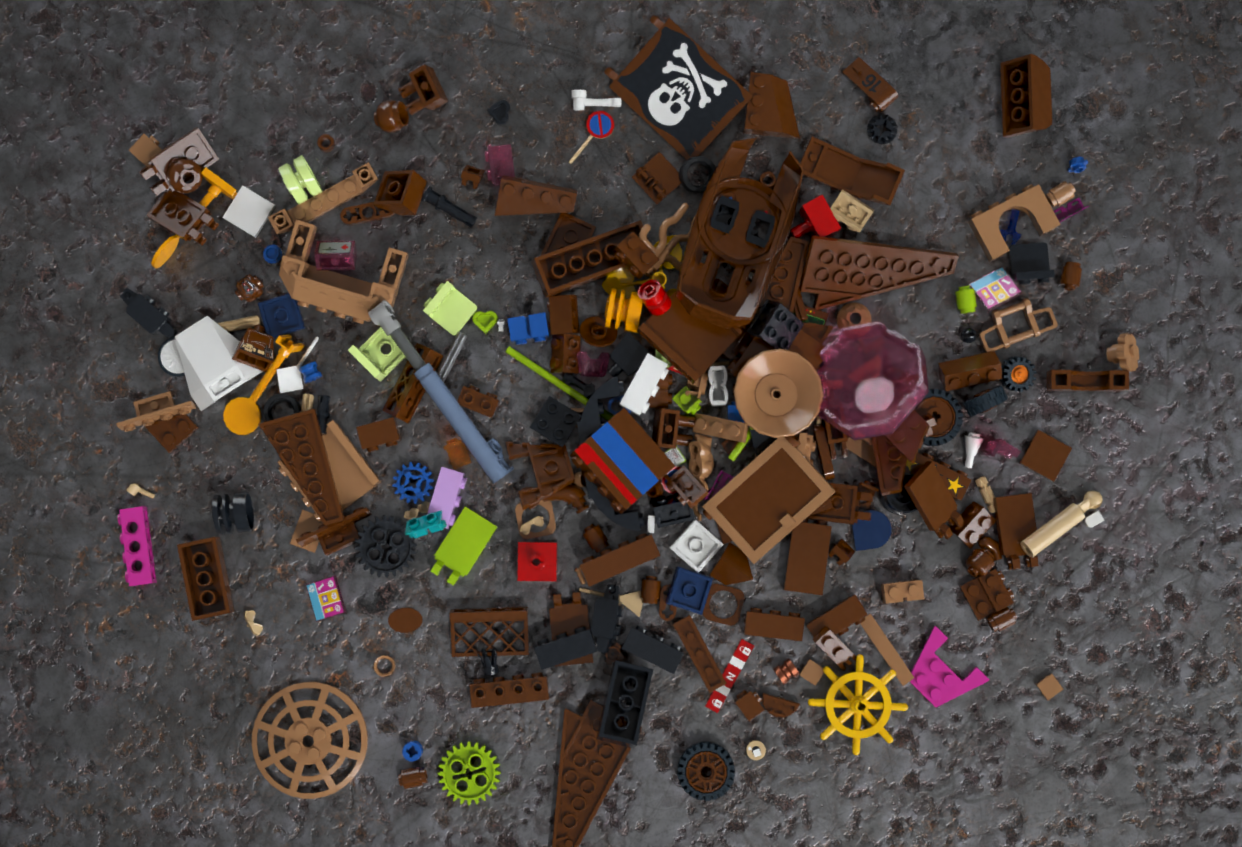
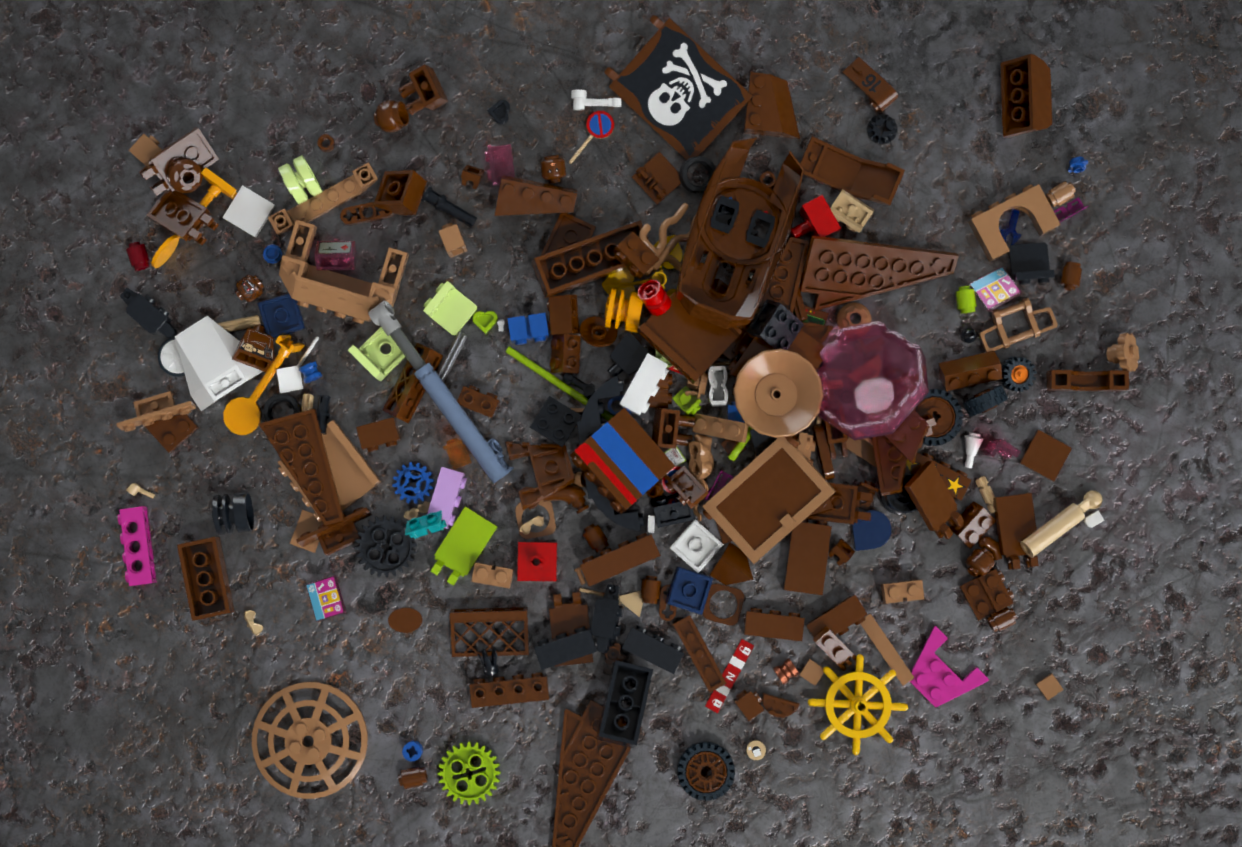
medium nougat piece [374,655,396,677] -> none
clear pink piece [577,351,610,377] -> none
none -> dark red brick [126,242,150,271]
none -> medium nougat piece [439,223,468,258]
none -> medium nougat piece [471,562,514,588]
none -> reddish brown head [540,155,566,183]

